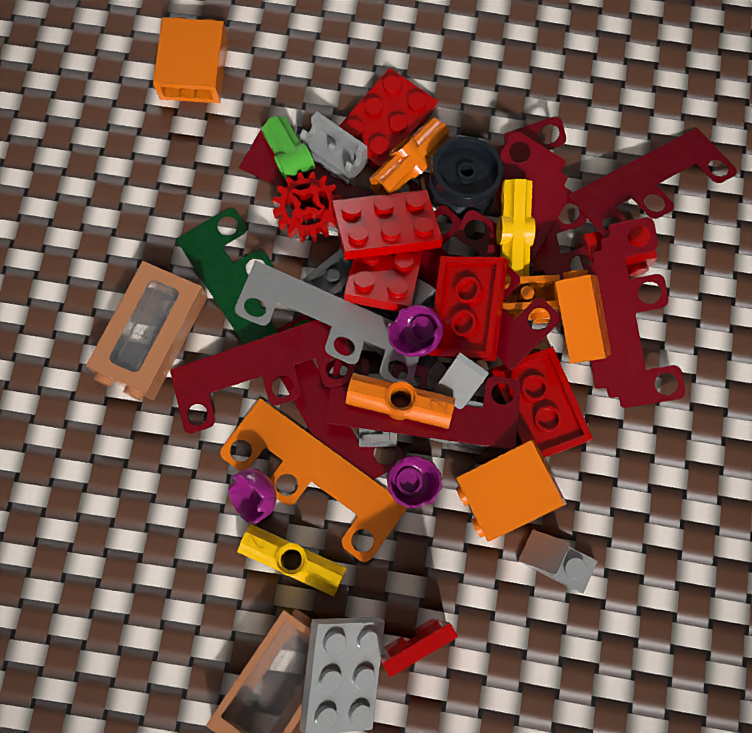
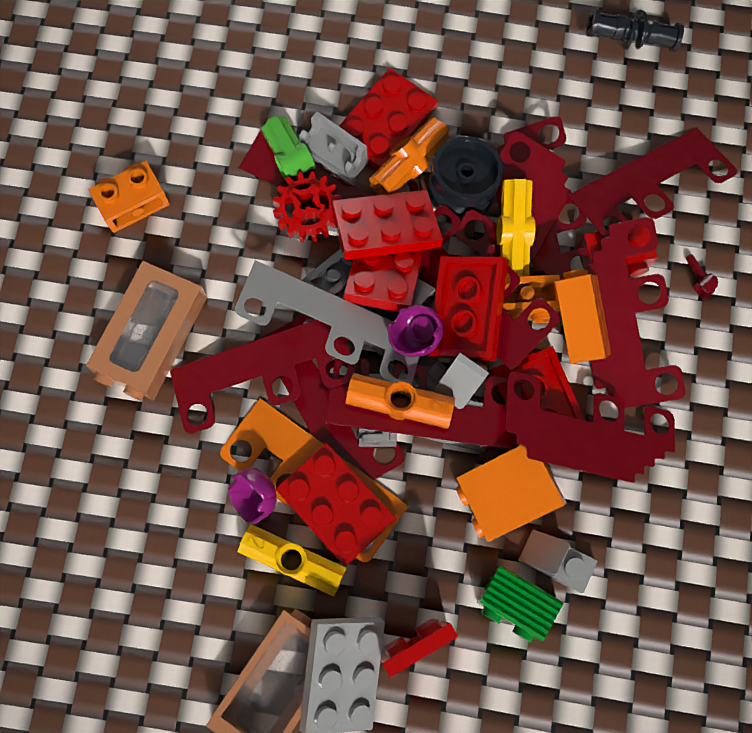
orange brick [153,17,228,103] -> none
dark green piece [176,208,310,345] -> none
magenta hair [386,455,442,509] -> none
none -> orange brick [88,160,170,233]
none -> red plate [276,443,396,567]
none -> green brick [476,565,564,643]
none -> dark red piece [505,371,675,483]
none -> black piece [586,8,684,52]
none -> dark red hand [685,254,718,299]

